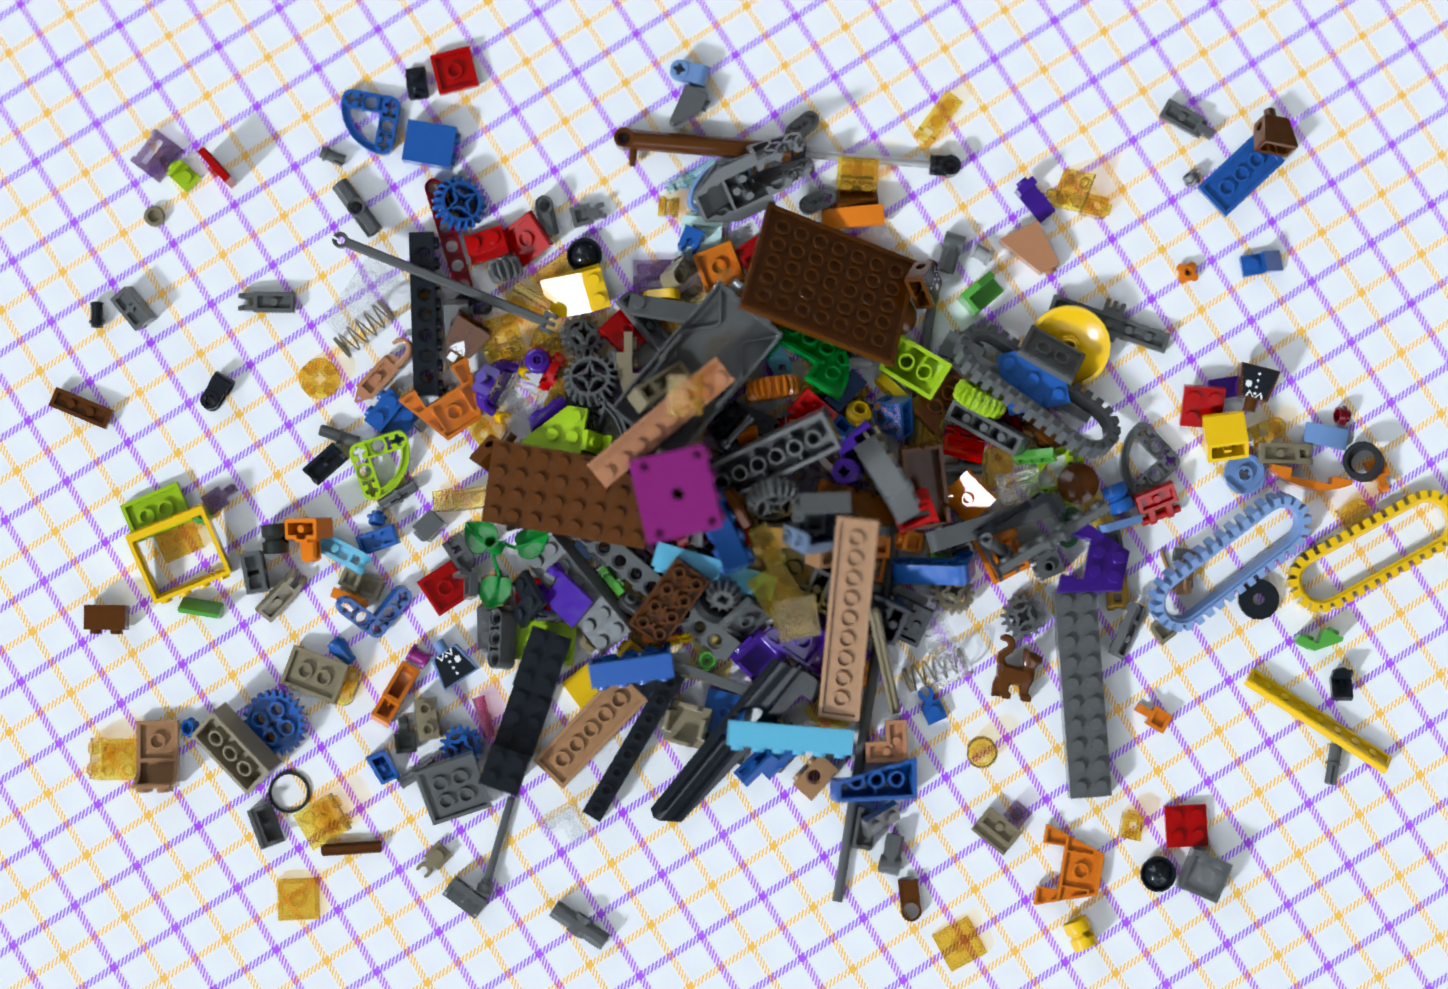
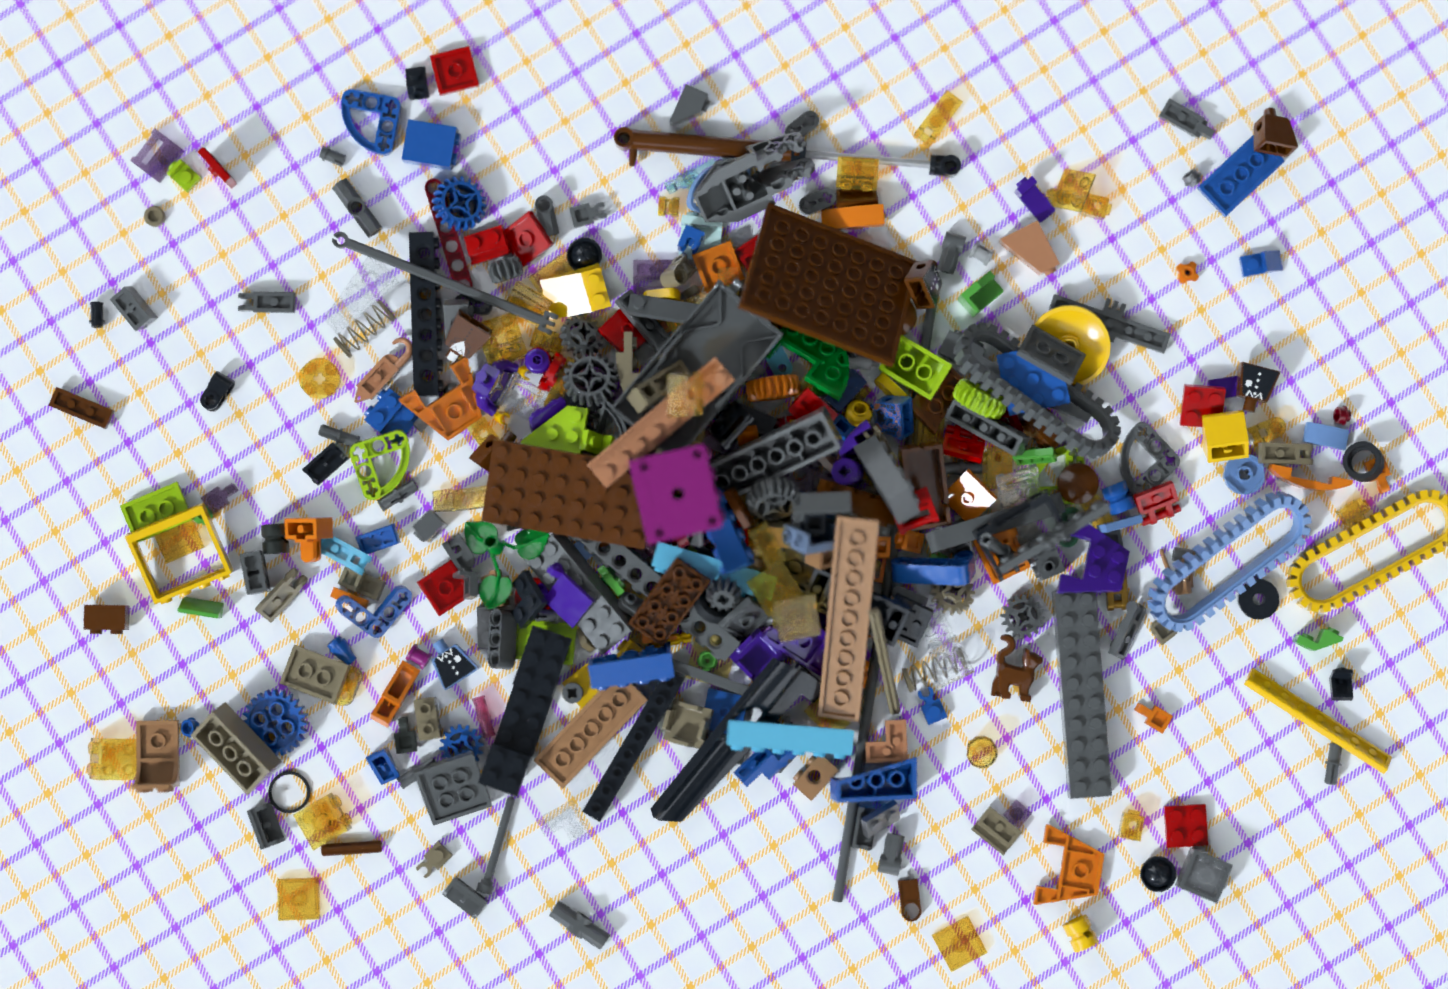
blue plate [367,510,387,526] -> none
medium blue piece [670,60,710,88] -> none
none -> dark grey wheel [562,682,583,703]

